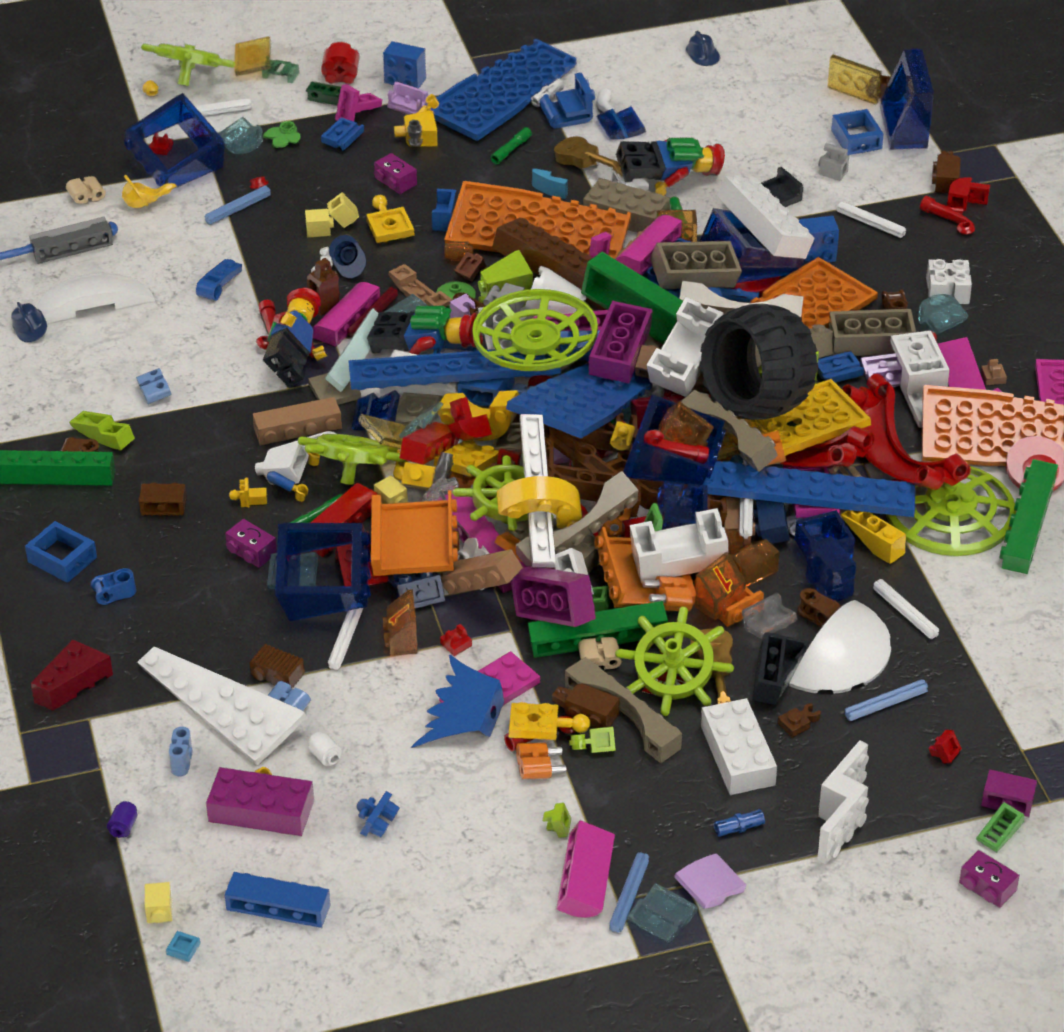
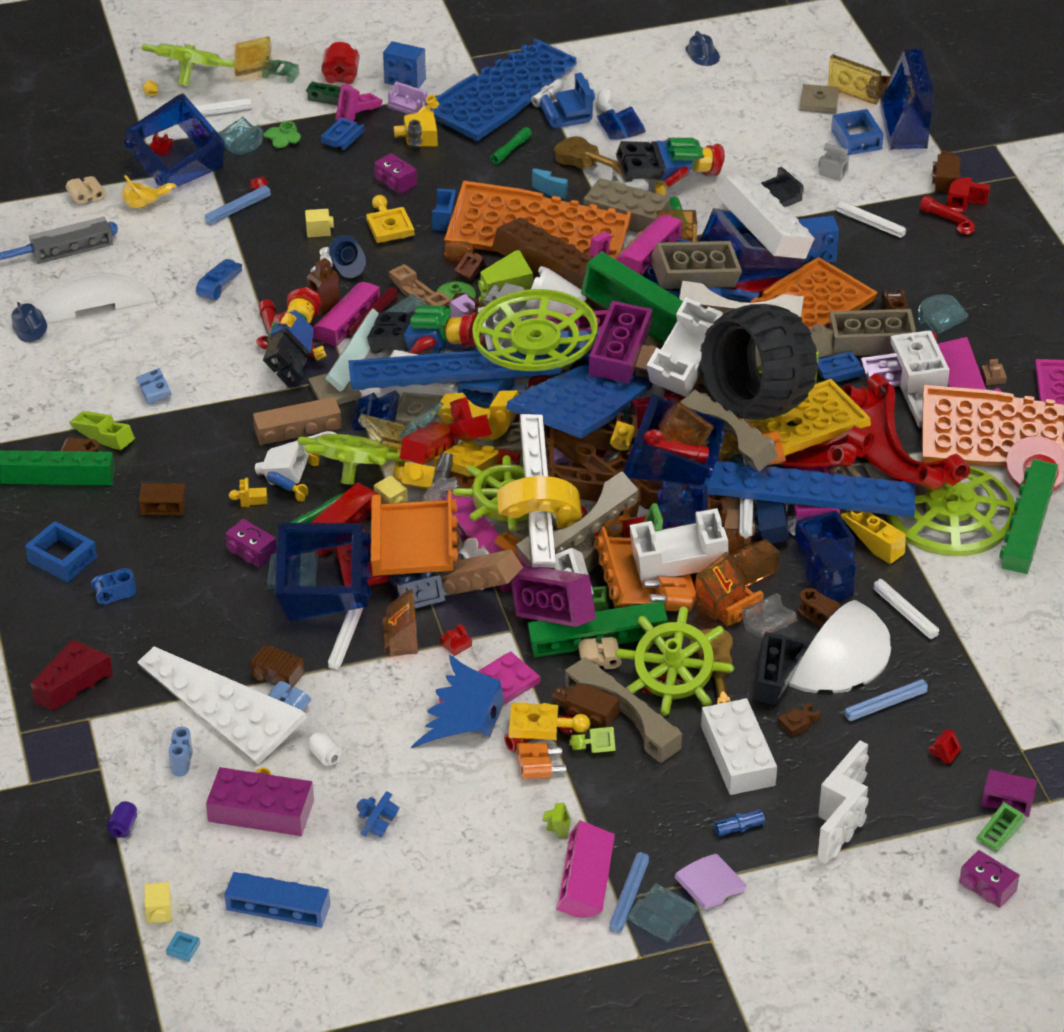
light yellow brick [327,193,359,228] -> none
white brick [926,259,972,304] -> none
none -> dark tan plate [800,84,840,113]

